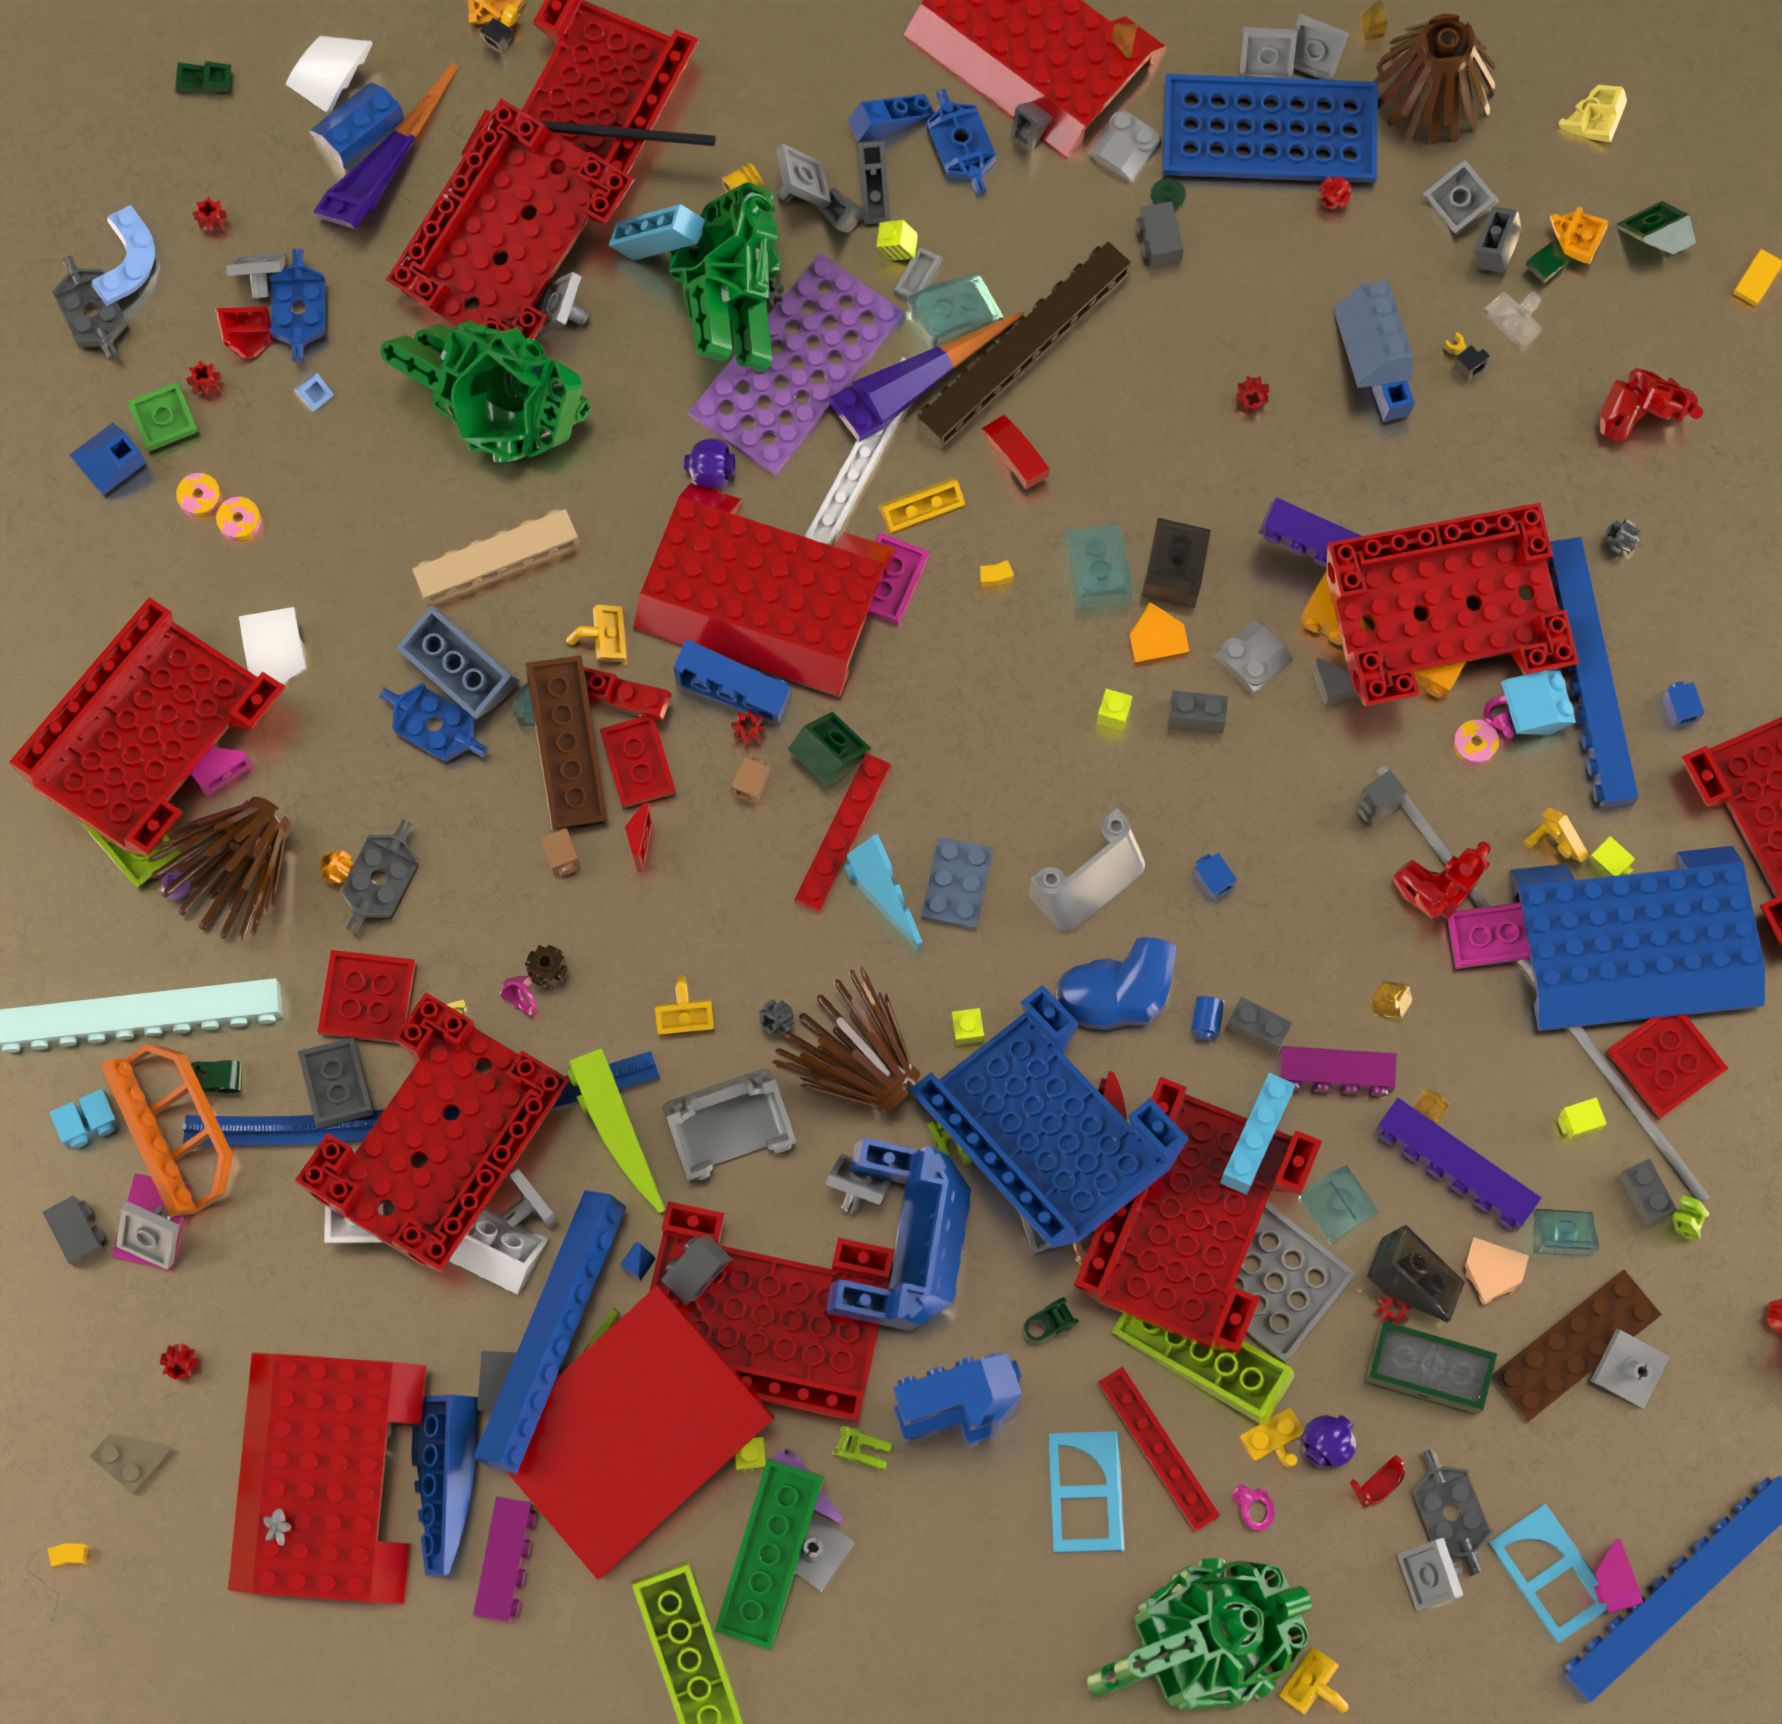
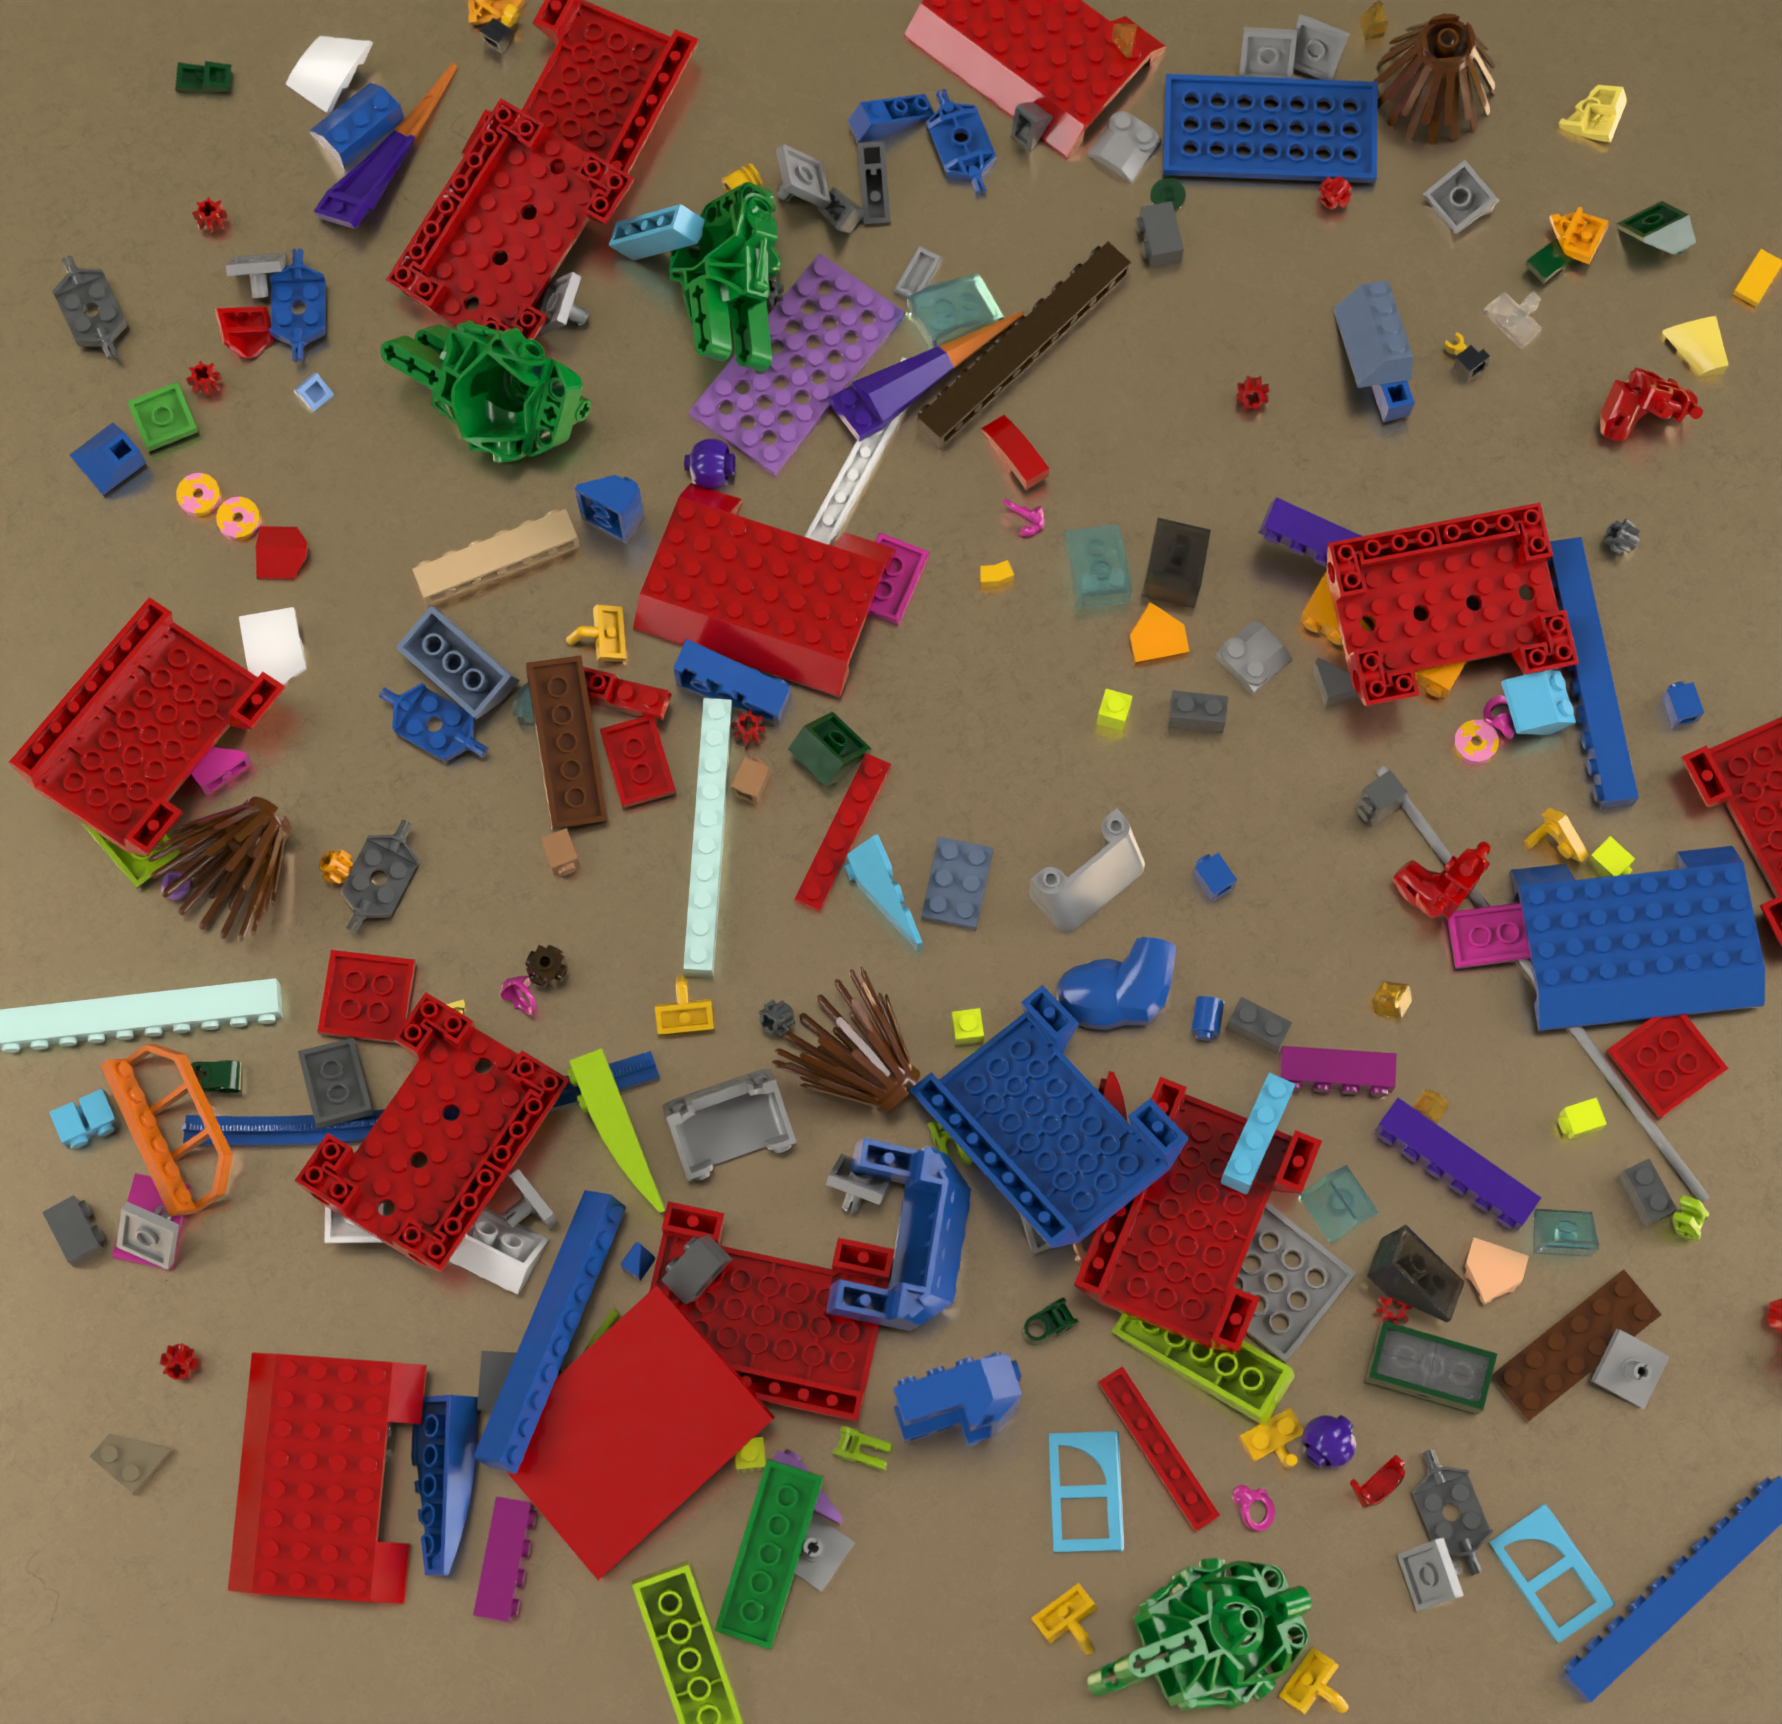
yellow piece [47,1543,88,1568] -> none
light blue plate [91,205,155,306] -> none
light grey plant [264,1509,291,1546] -> none
black piece [538,120,716,146] -> none
red slope [625,802,653,872] -> none
neon yellow brick [877,220,918,261] -> none
yellow slope [878,477,966,533] -> none
dark grey brick [1475,206,1522,273] -> none
dark pink slope [1593,1539,1643,1613] -> none
none -> red slope [255,526,308,580]
none -> blue slope [575,475,645,544]
none -> light aqua brick [683,698,733,978]
none -> dark pink piece [1003,498,1045,536]
none -> yellow plate [1031,1583,1098,1655]
none -> light yellow slope [1661,316,1729,378]

